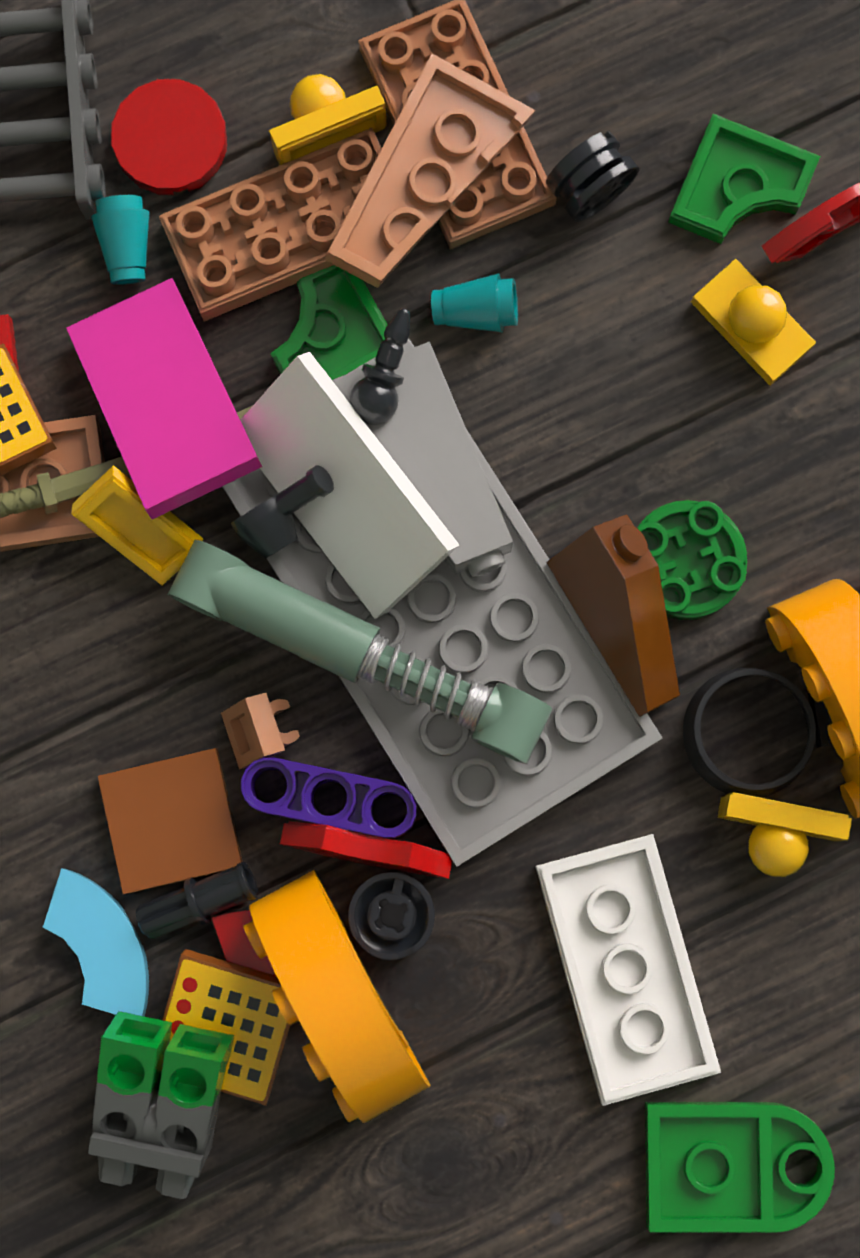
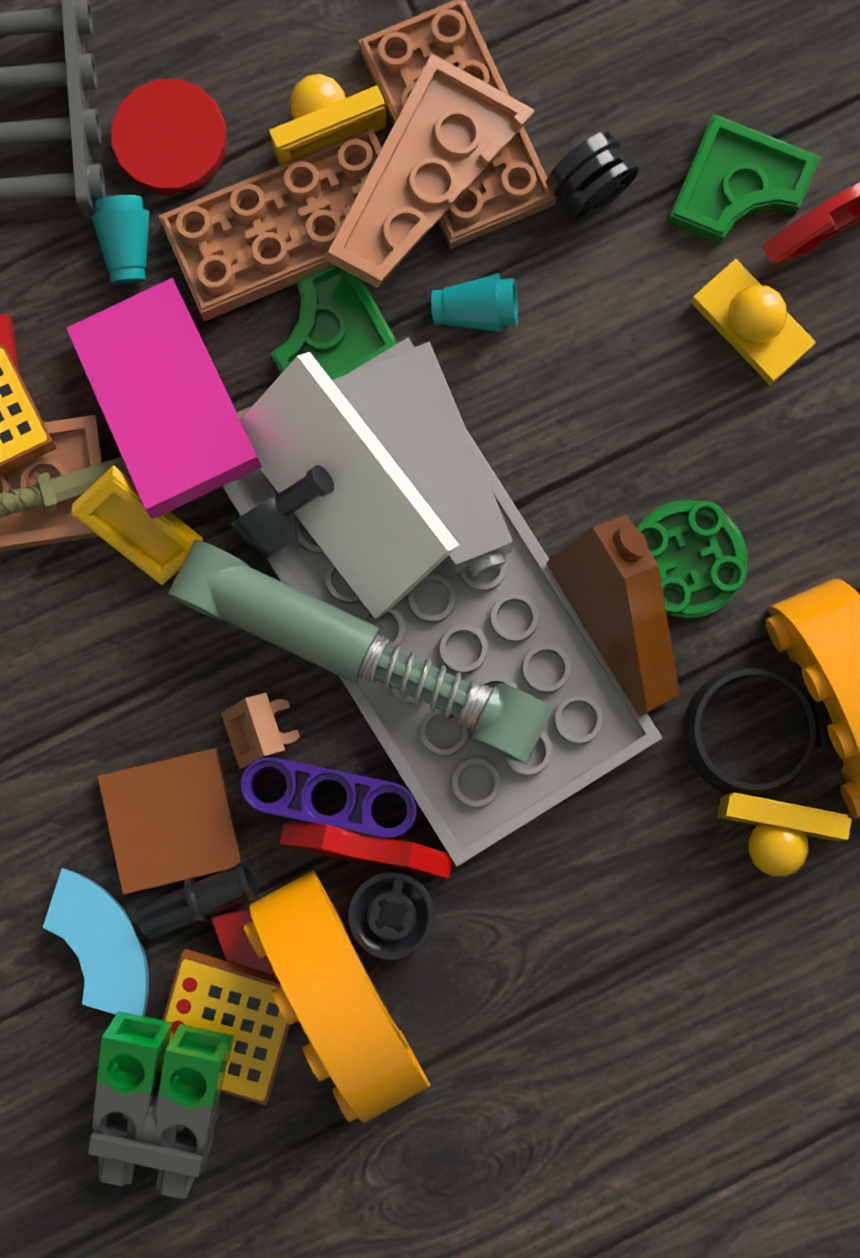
black bar [349,308,410,425] -> none
white tile [535,834,721,1106] -> none
green tile [645,1102,835,1232] -> none

